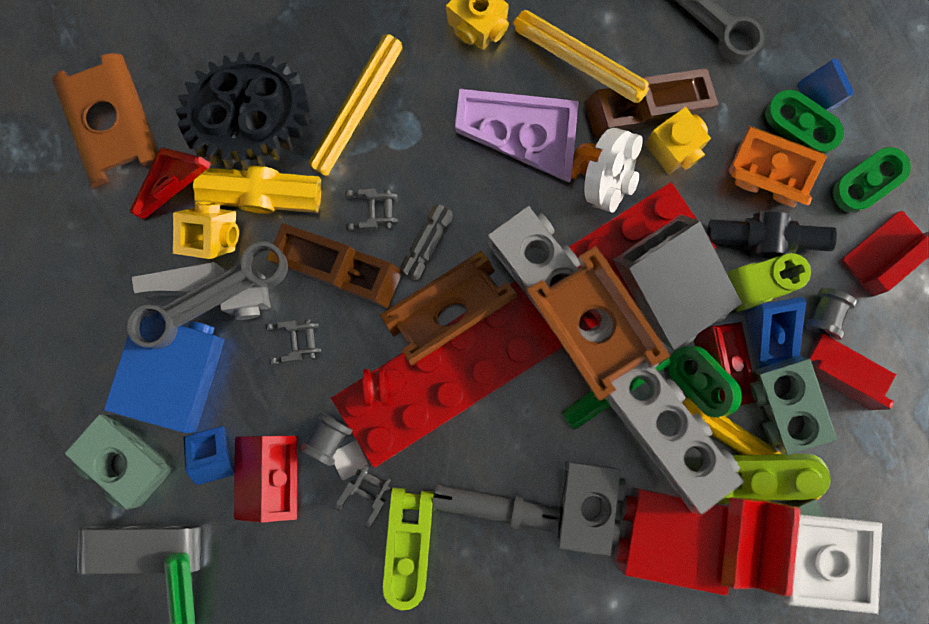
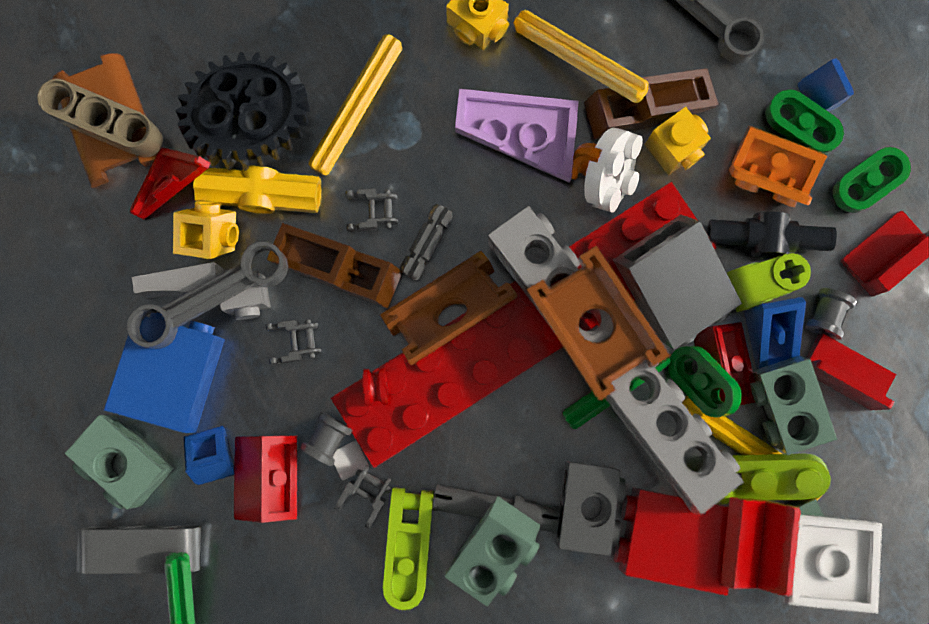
none -> dark tan beam [37,79,163,158]
none -> sand green brick [445,496,540,606]

